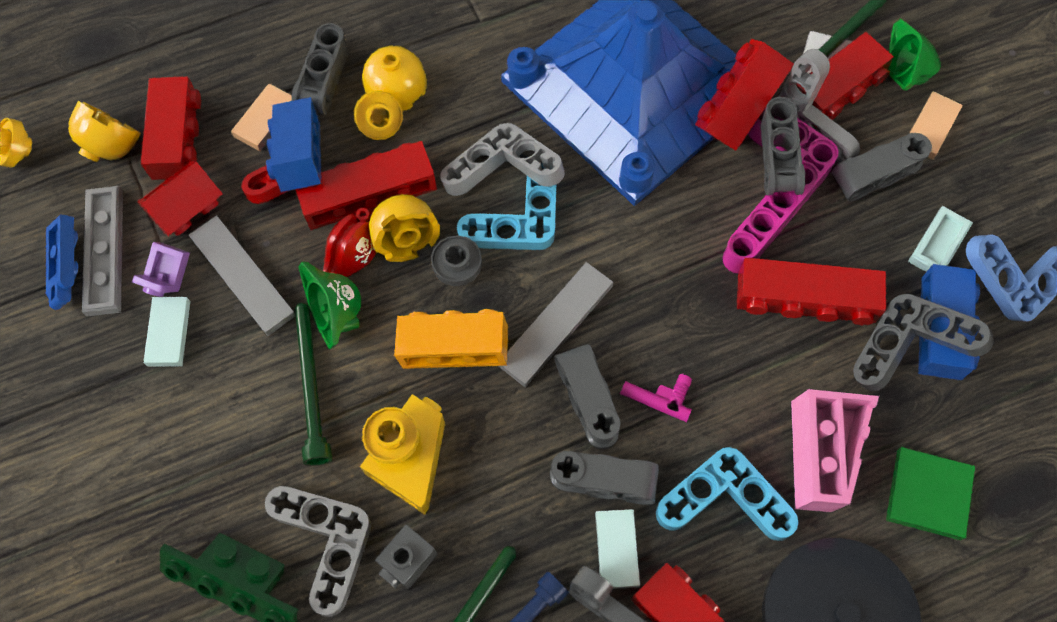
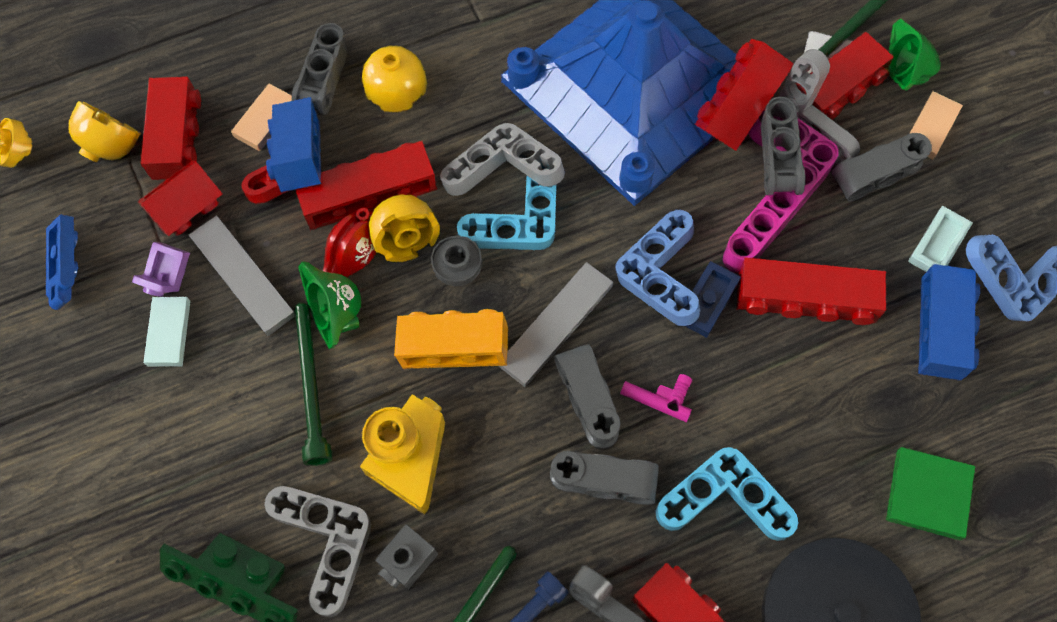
light grey tile [82,186,123,316] -> none
yellow plate [354,91,403,140] -> none
light aqua tile [595,509,640,589] -> none
bright pink wedge [791,389,879,512] -> none
dark grey beam [853,294,994,391] -> none
none -> medium blue beam [616,210,700,326]
none -> dark blue plate [682,261,741,338]

